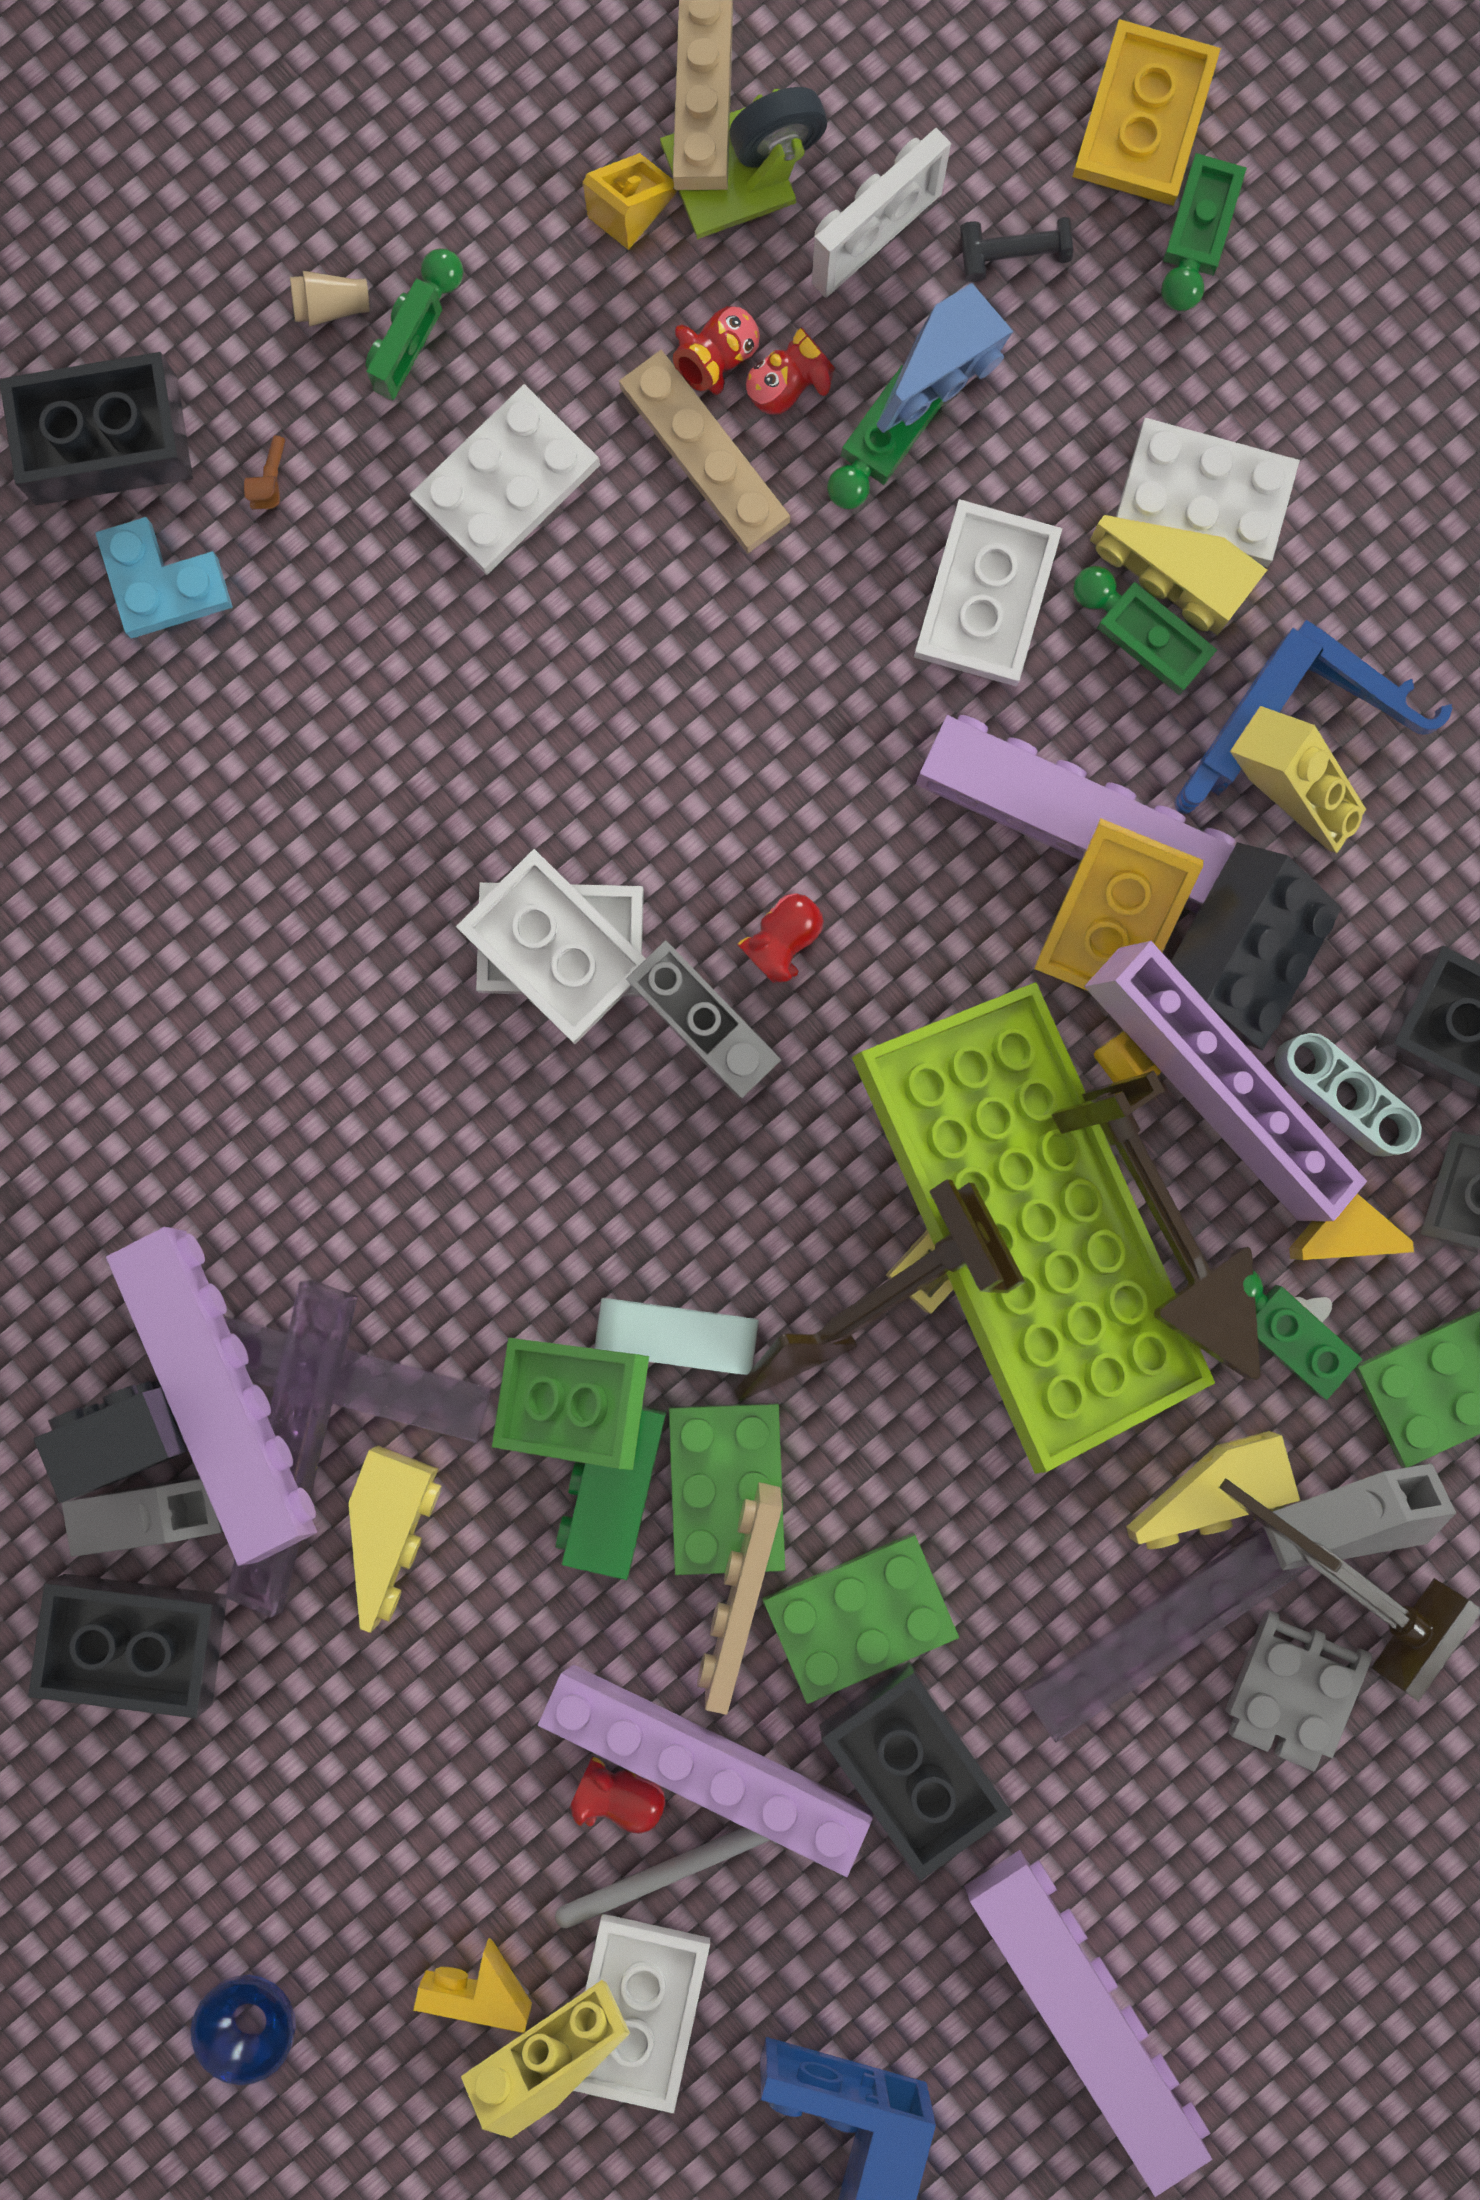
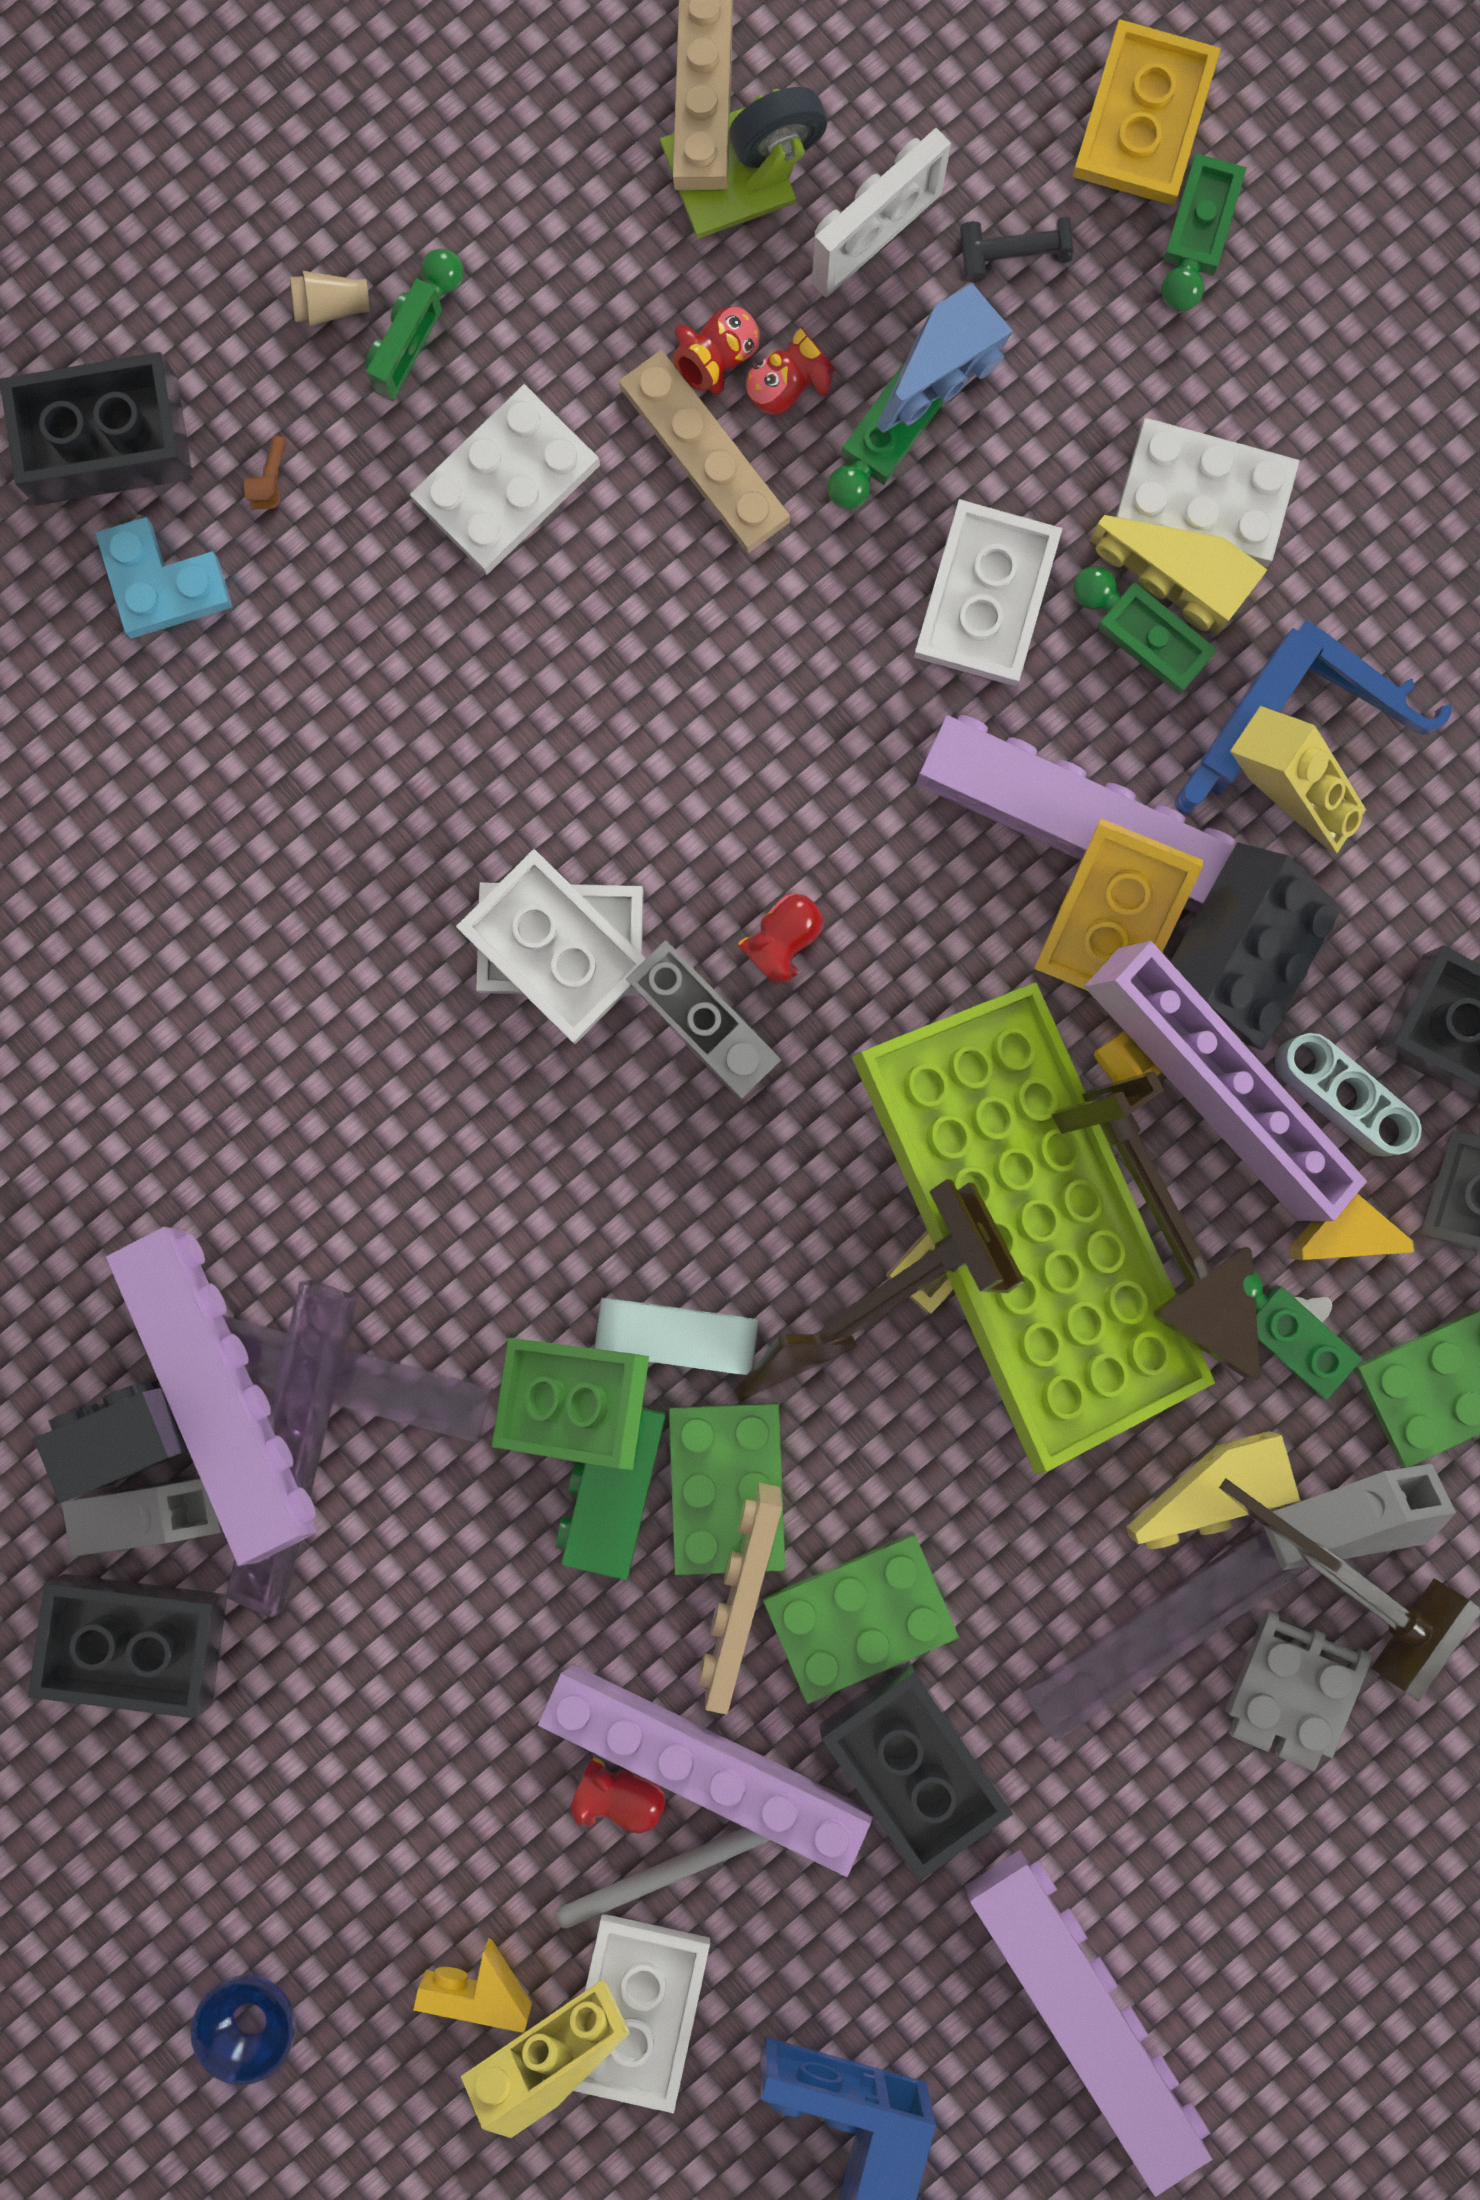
light yellow slope [348,1445,442,1633] -> none
yellow slope [583,153,678,250] -> none

